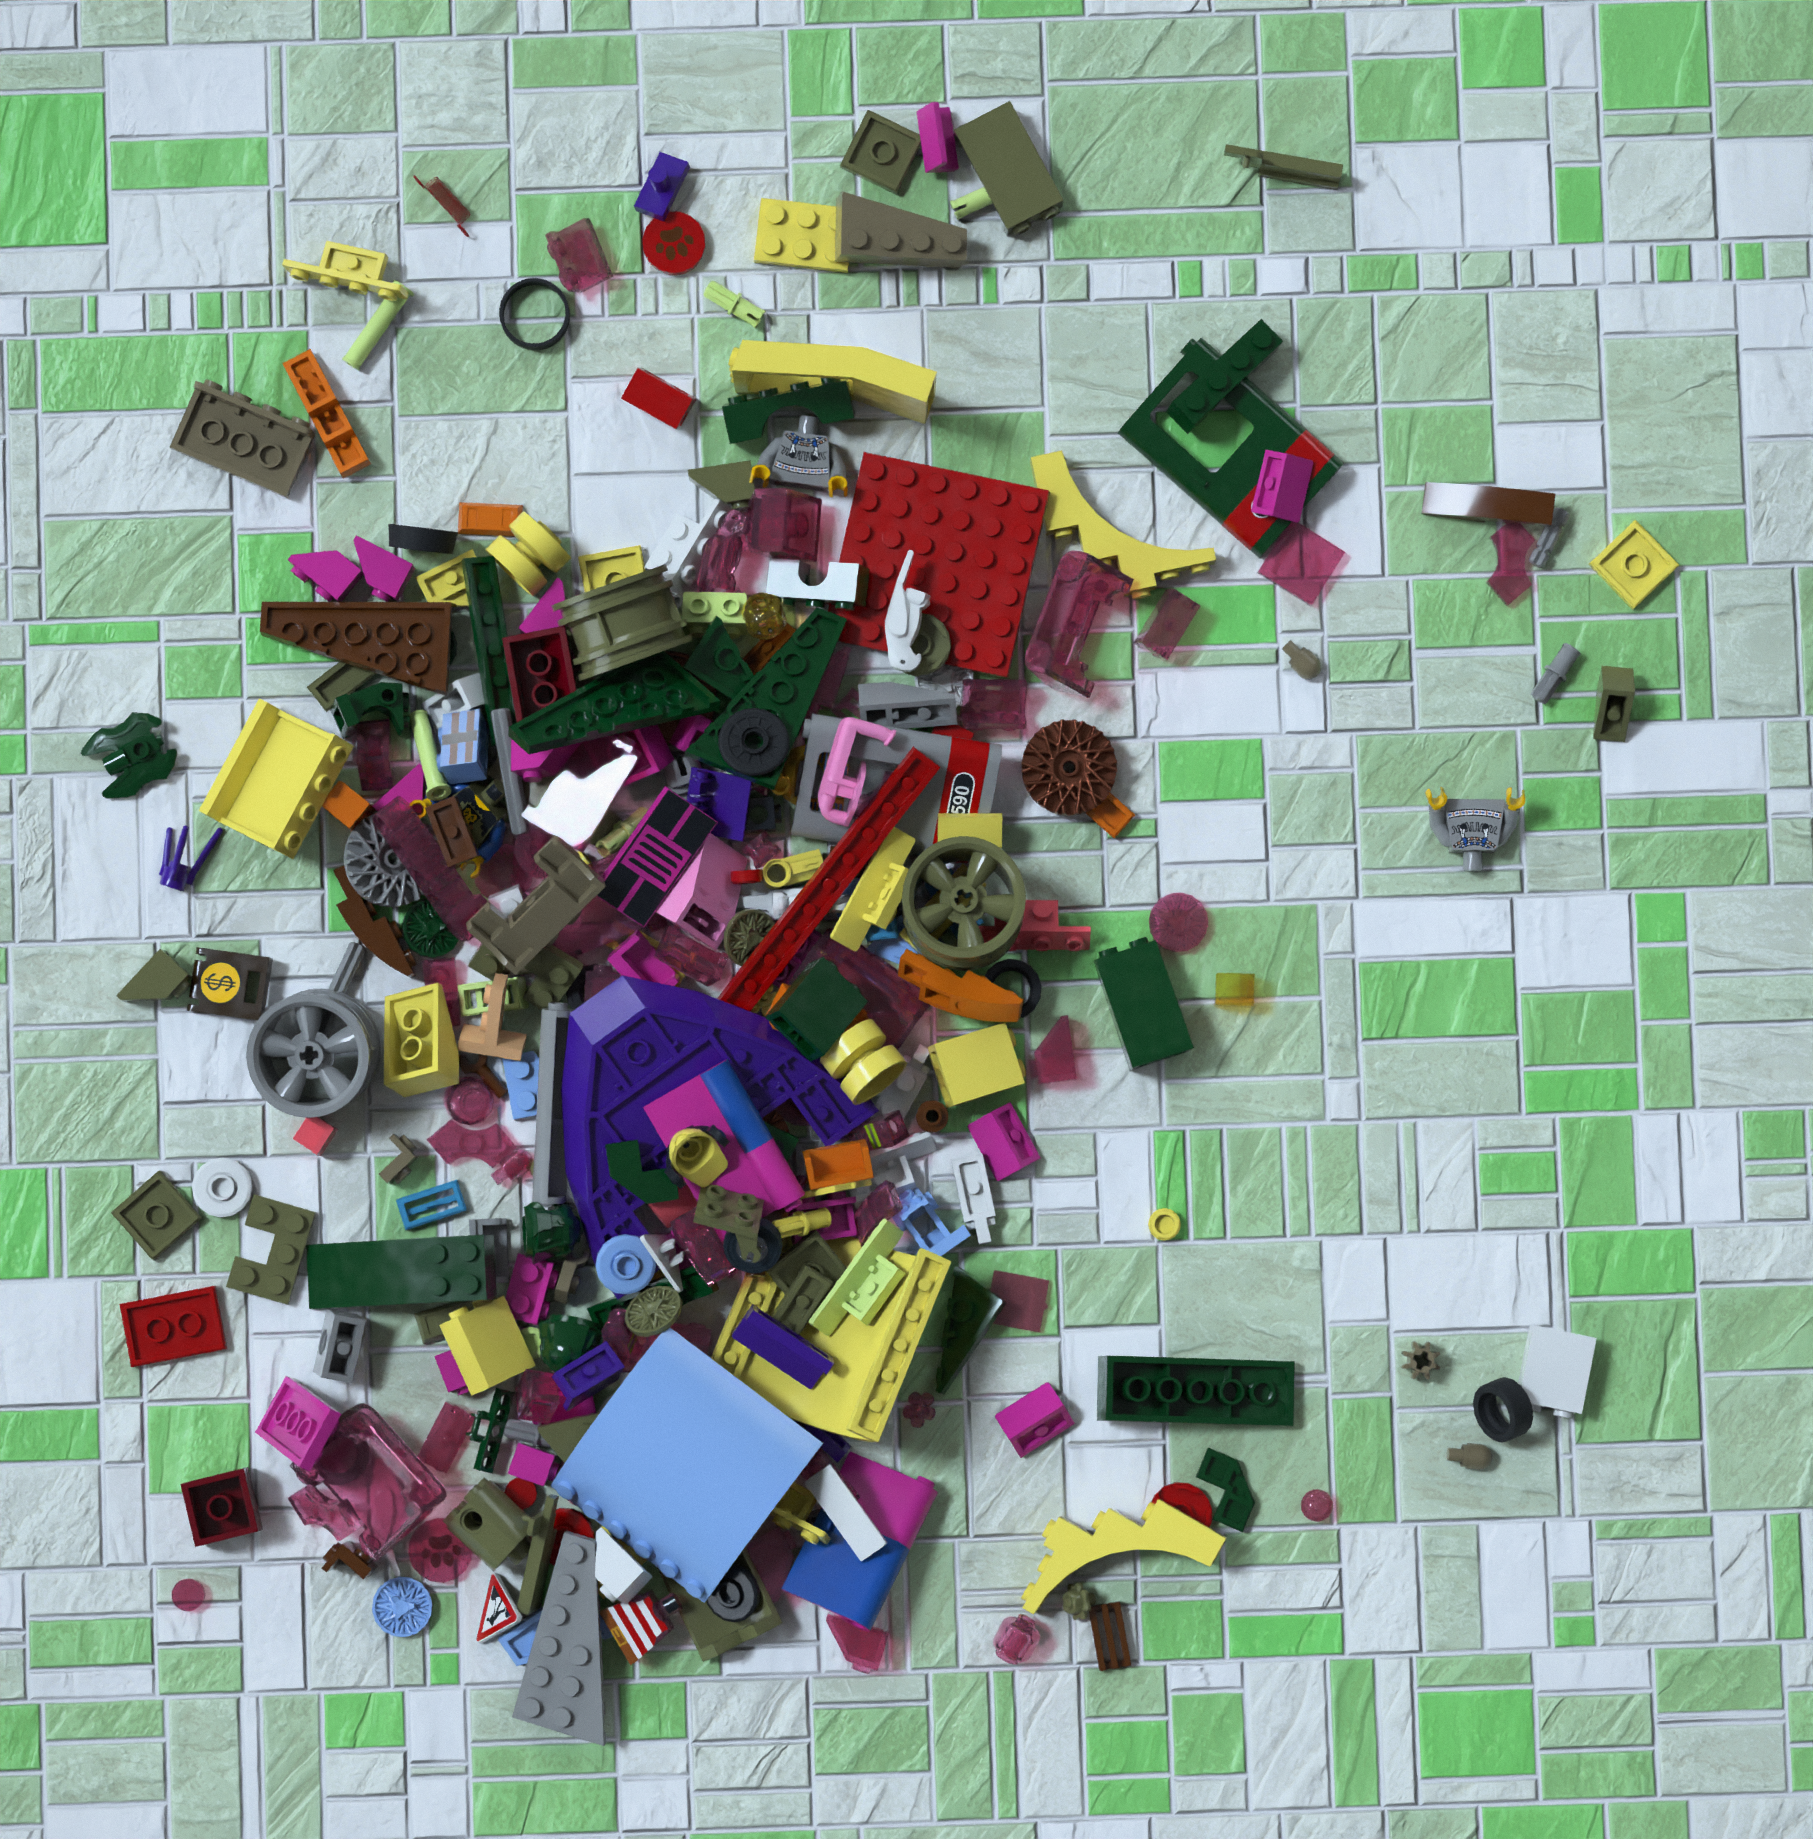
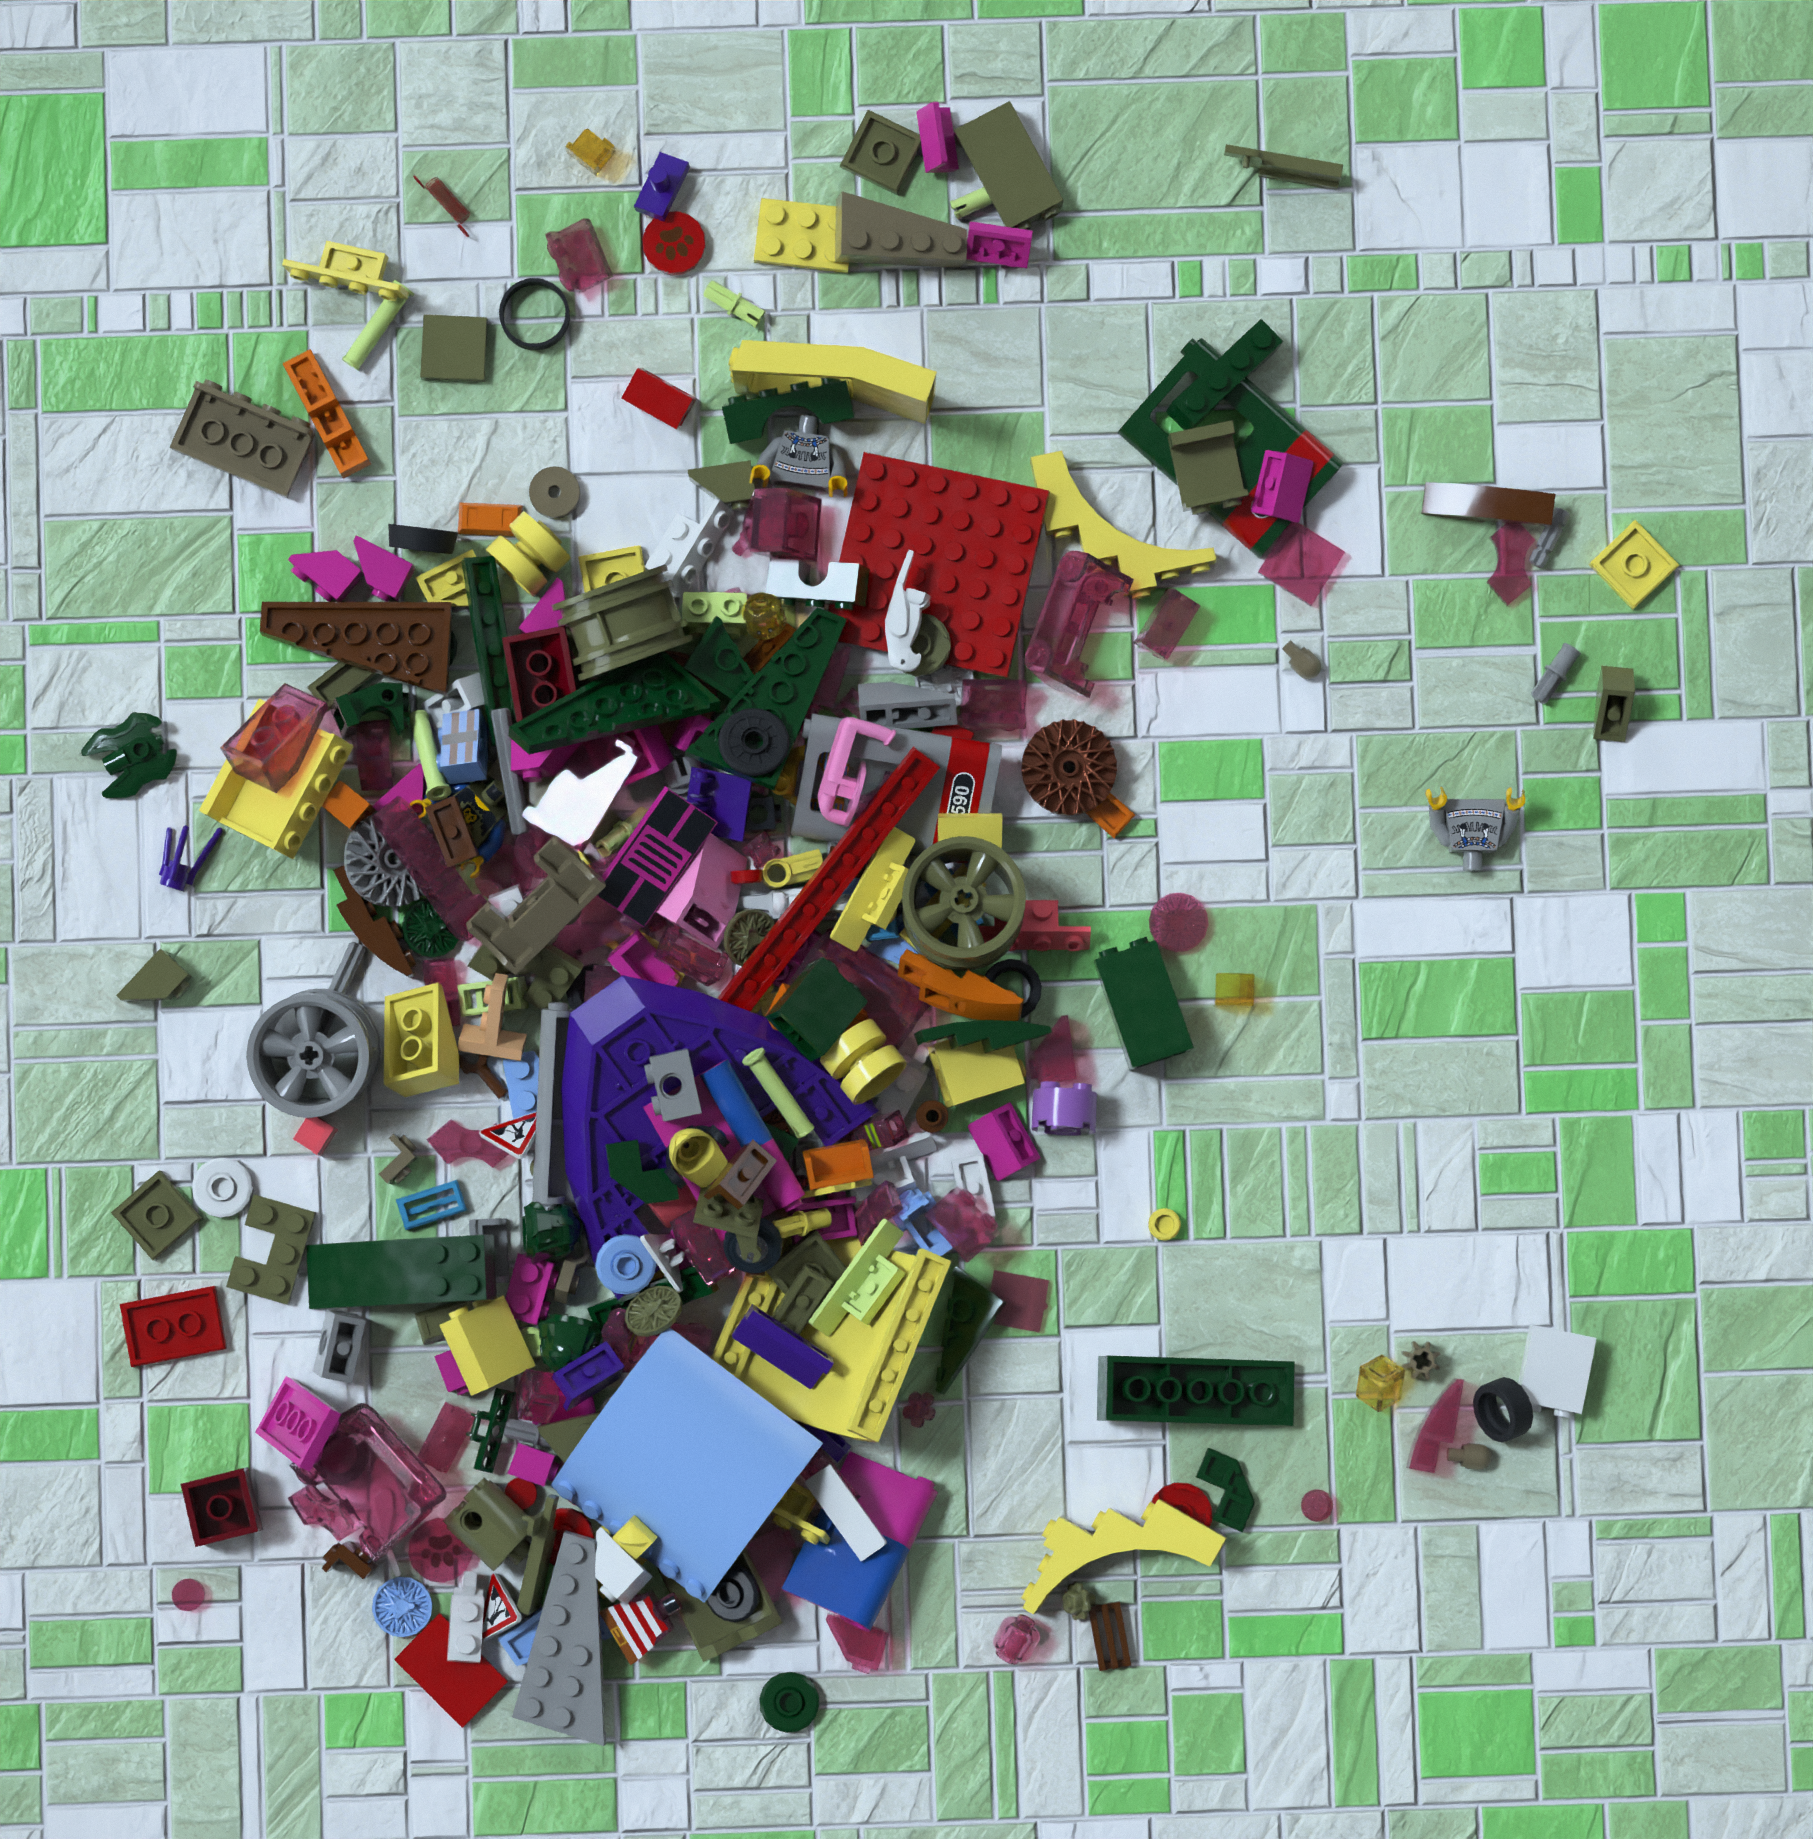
dark brown container [187,947,273,1021] -> none
clear pink hair [443,1076,494,1125] -> none
clear pink cylinder [490,1149,533,1185] -> none
clear pink animal [697,509,752,592] -> none
dark pink panel [995,1382,1075,1458] -> none
none -> clear pink slope [220,683,328,793]
none -> red tile [394,1613,508,1728]
none -> olive tile [420,314,488,382]
none -> white hinge [447,1571,484,1663]
none -> piece [479,1111,537,1159]
none -> dark tan piece [529,466,580,519]
none -> clear yellow panel [565,129,616,176]
none -> light yellow tile [612,1515,657,1560]
none -> light grey brick [644,1048,702,1122]
none -> panel [704,1139,777,1210]
none -> yellowish green pin [742,1048,814,1138]
none -> dark green wheel [759,1672,819,1733]
none -> dark green slope [914,1020,1052,1053]
none -> clear pink bracket [925,1186,1000,1263]
none -> dark pink bracket [967,221,1033,268]
none -> medium lavender brick [1031,1081,1097,1136]
none -> olive panel [1167,420,1249,515]
none -> clear yellow panel [1356,1354,1405,1412]
none -> clear pink slope [1406,1378,1464,1473]

